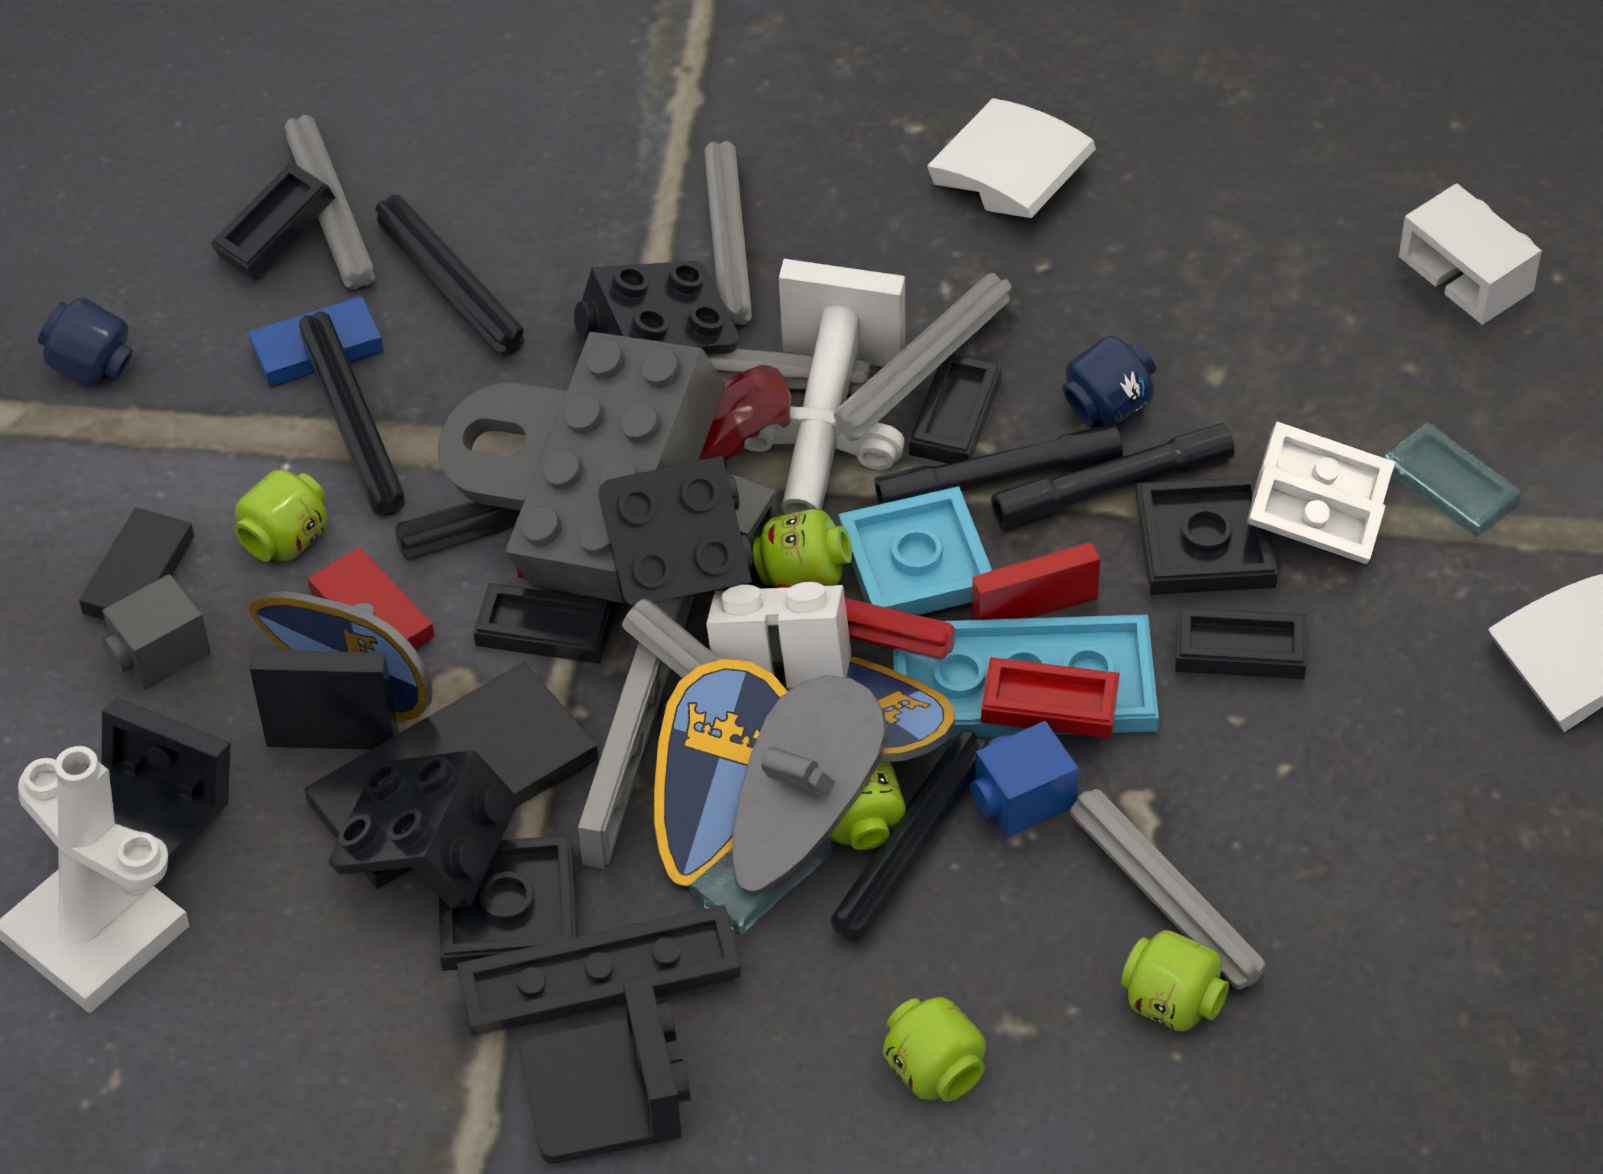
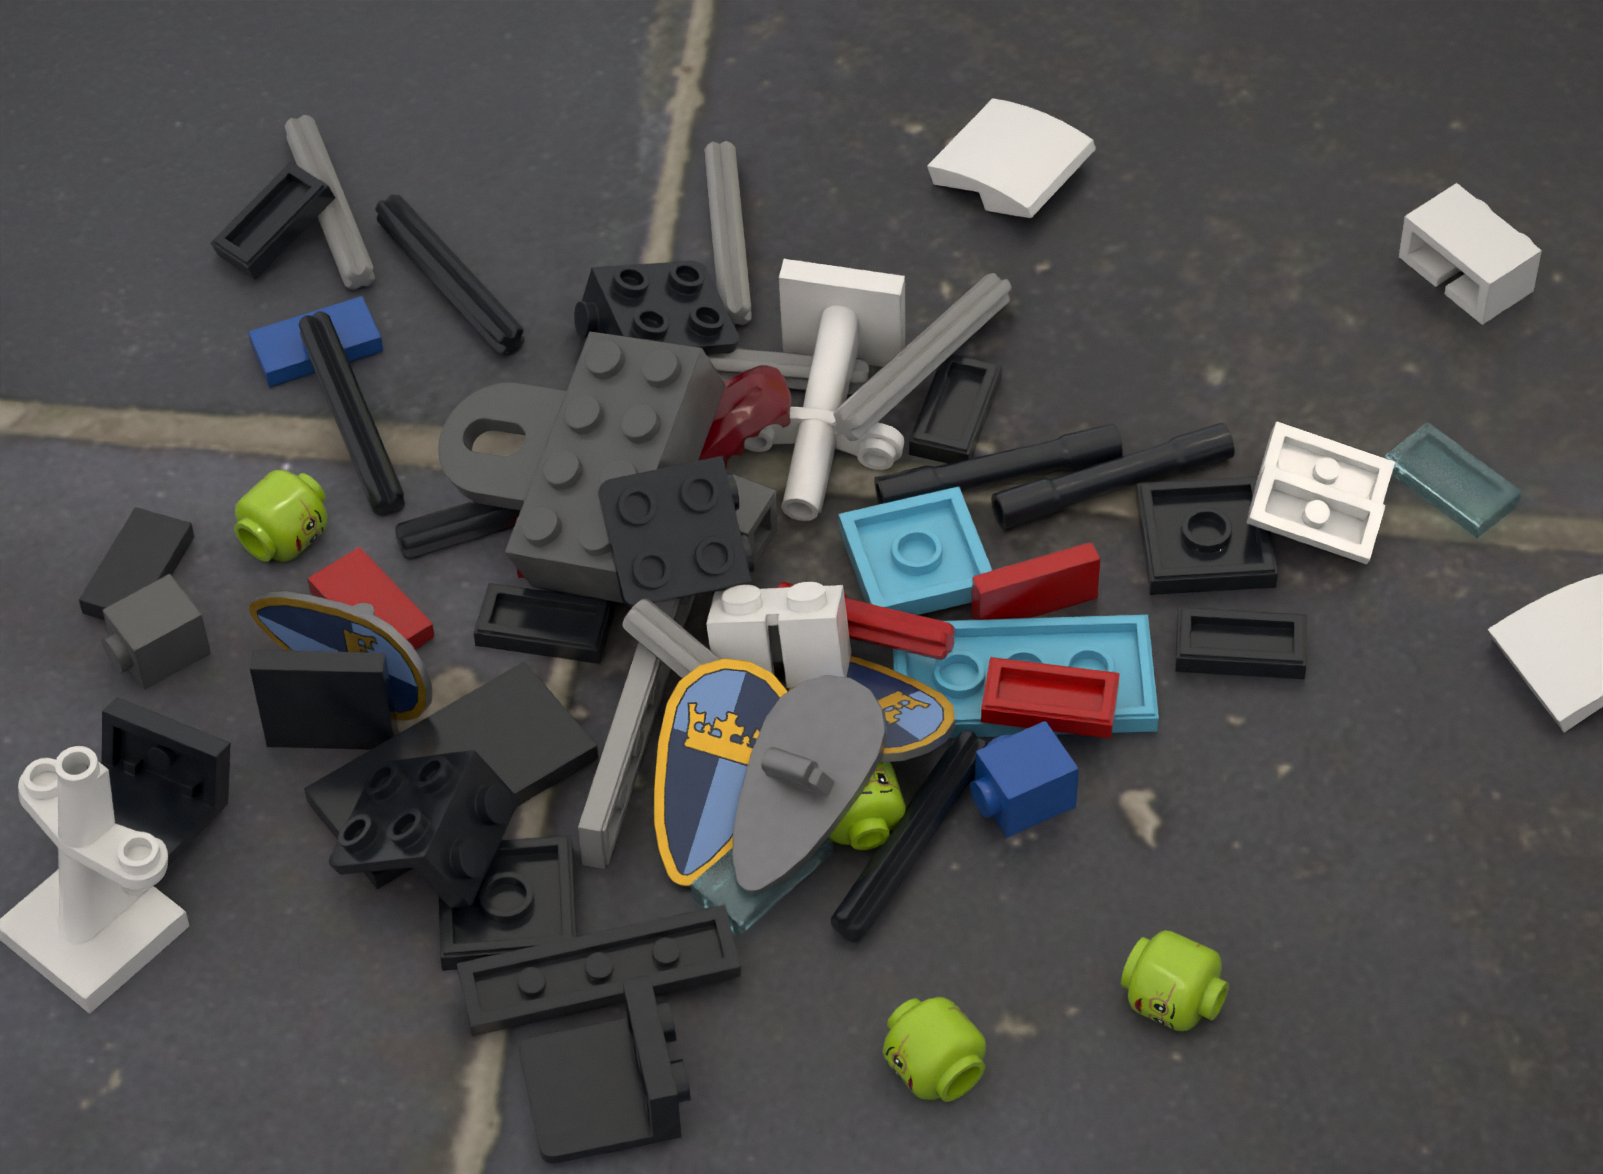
dark blue head [38,298,133,388] -> none
lime head [753,509,852,588] -> none
dark blue head [1062,336,1156,426] -> none
light grey axle [1070,789,1266,990] -> none

